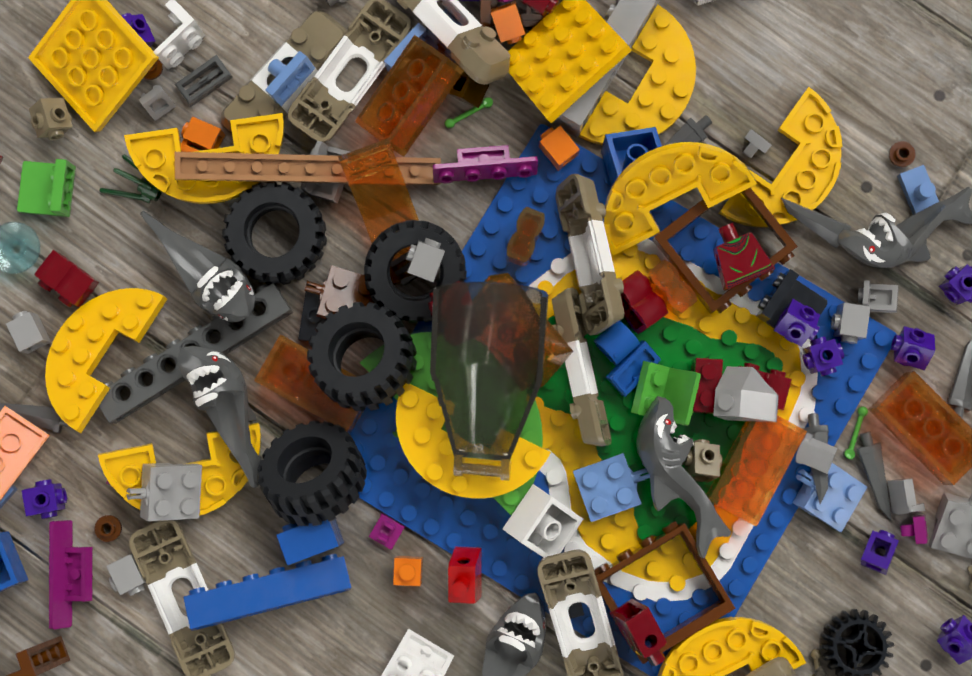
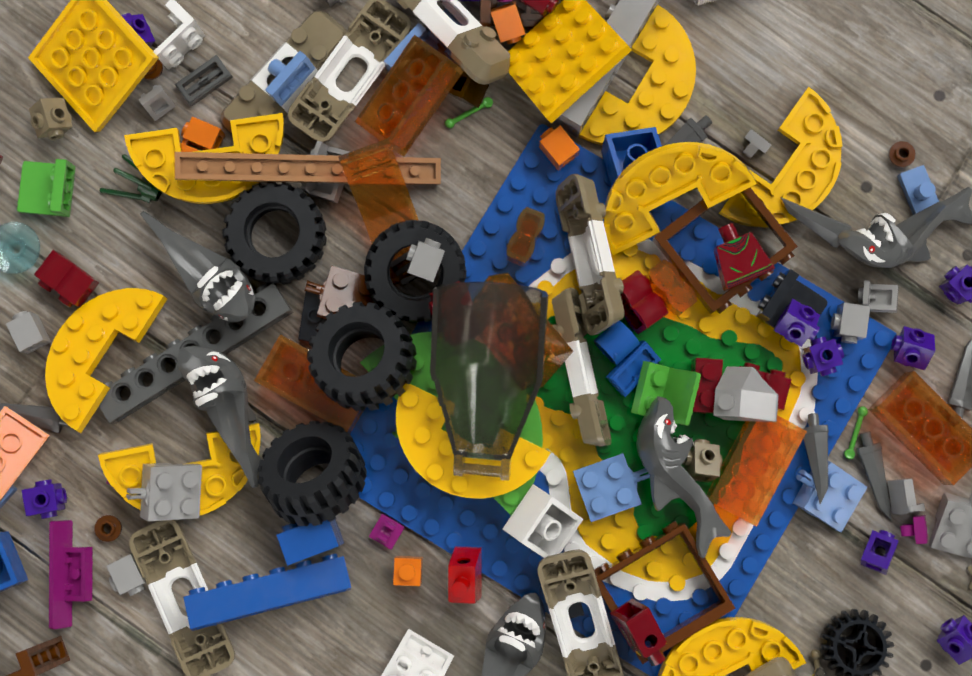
magenta bracket [433,145,538,184] -> none
light grey tile [796,432,838,474] -> none

